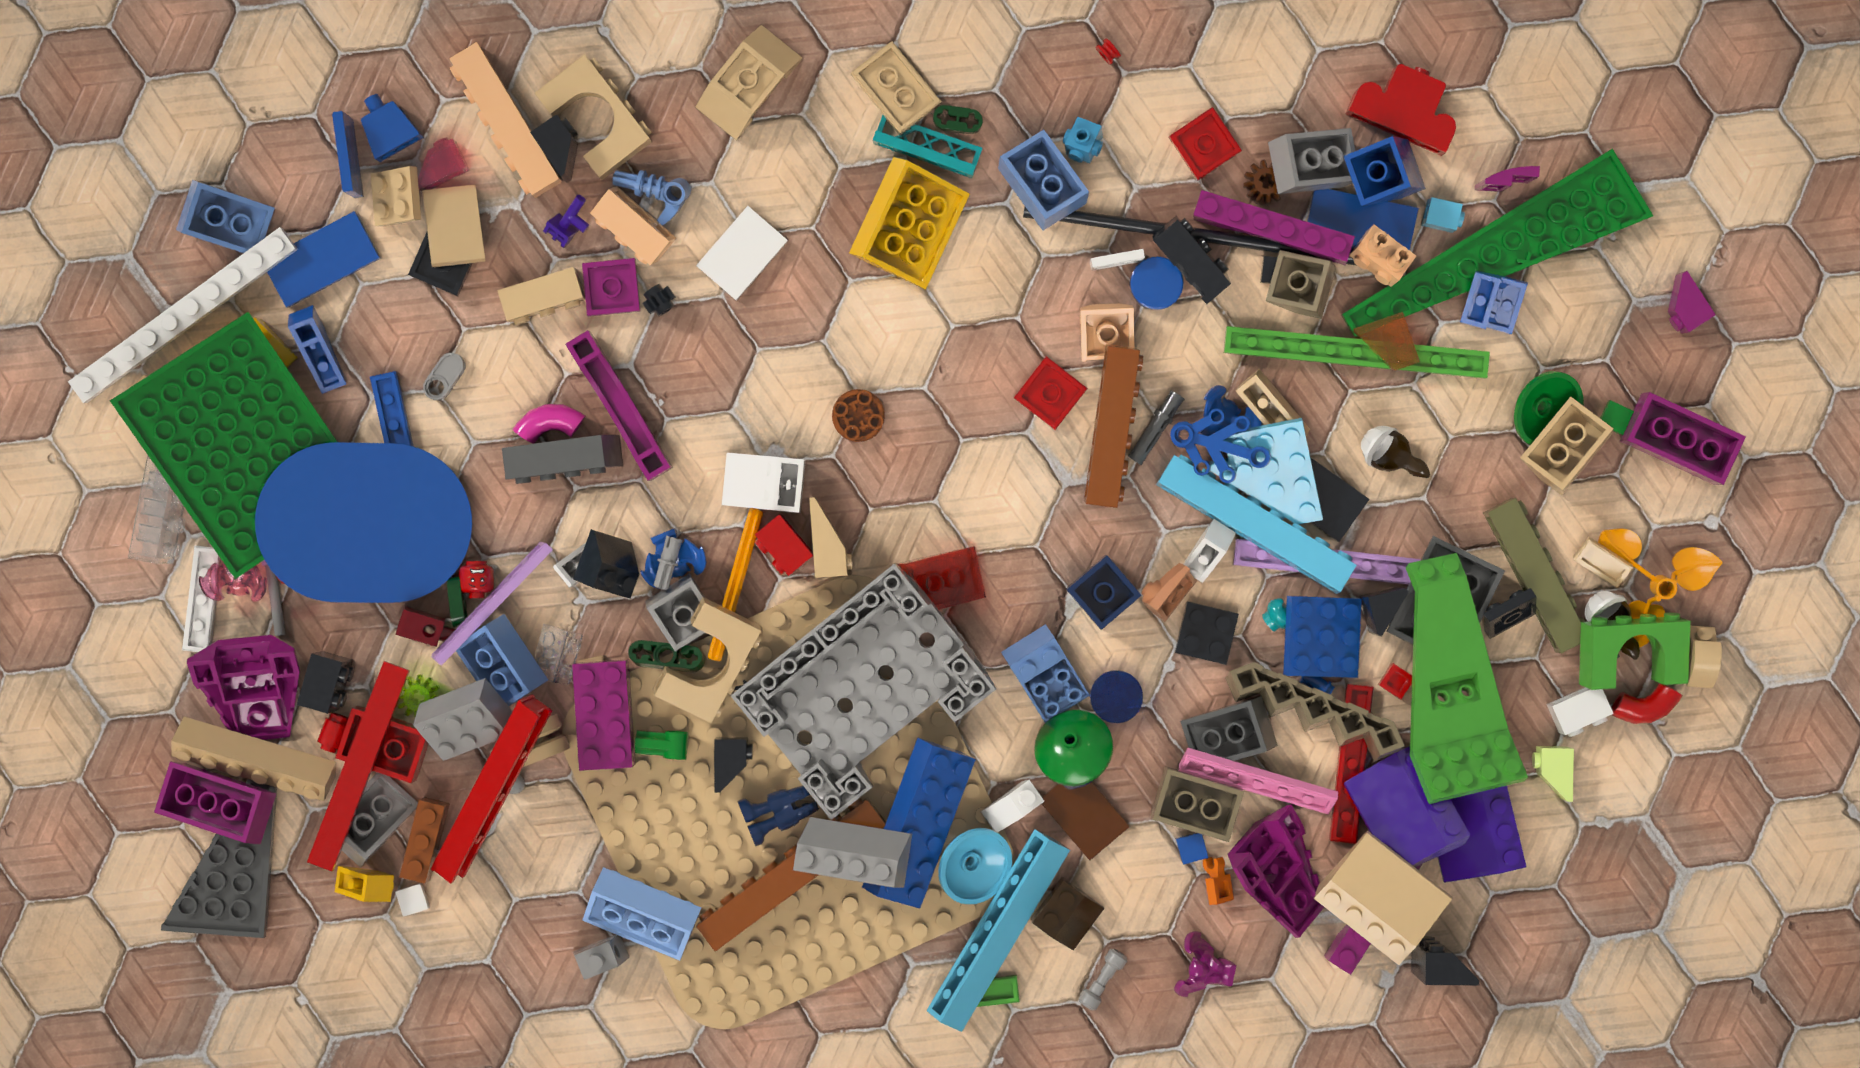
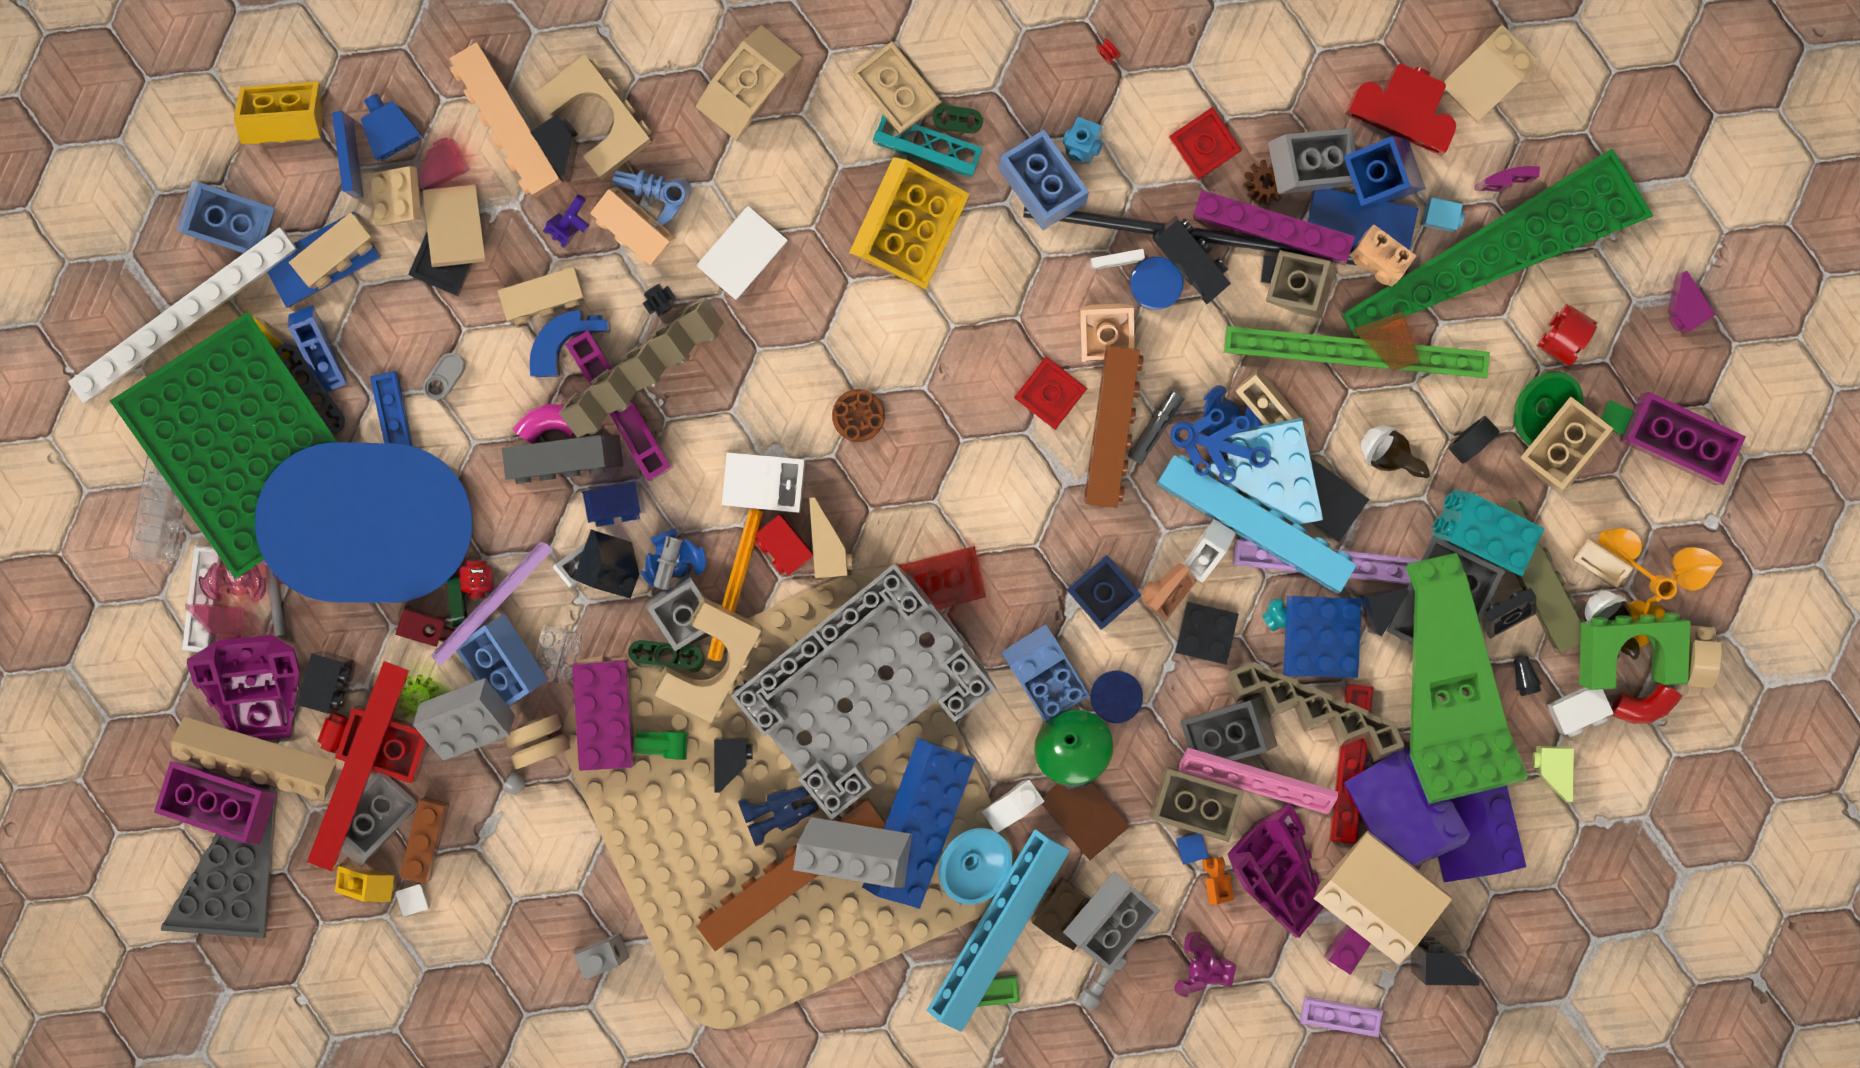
red tile [430,694,552,884] -> none
magenta plate [582,258,641,317] -> none
light blue slope [582,867,701,961] -> none
blue pin [1299,676,1335,694] -> none
red plate [1378,663,1412,700] -> none
slope [1460,271,1528,334] -> none
none -> clear pink slope [185,603,243,640]
none -> yellow slope [234,81,323,144]
none -> black beam [274,343,345,435]
none -> tan brick [289,212,376,289]
none -> blue arch [530,310,611,378]
none -> dark tan brick [559,298,724,438]
none -> clear blue brick [582,481,646,527]
none -> light grey brick [1063,871,1161,972]
none -> lavender tile [1300,996,1383,1037]
none -> teal bracket [1432,490,1545,576]
none -> tan slope [1444,25,1539,123]
none -> black tyre [1448,416,1500,464]
none -> black cone [1513,656,1542,696]
none -> red brick [1536,304,1598,367]

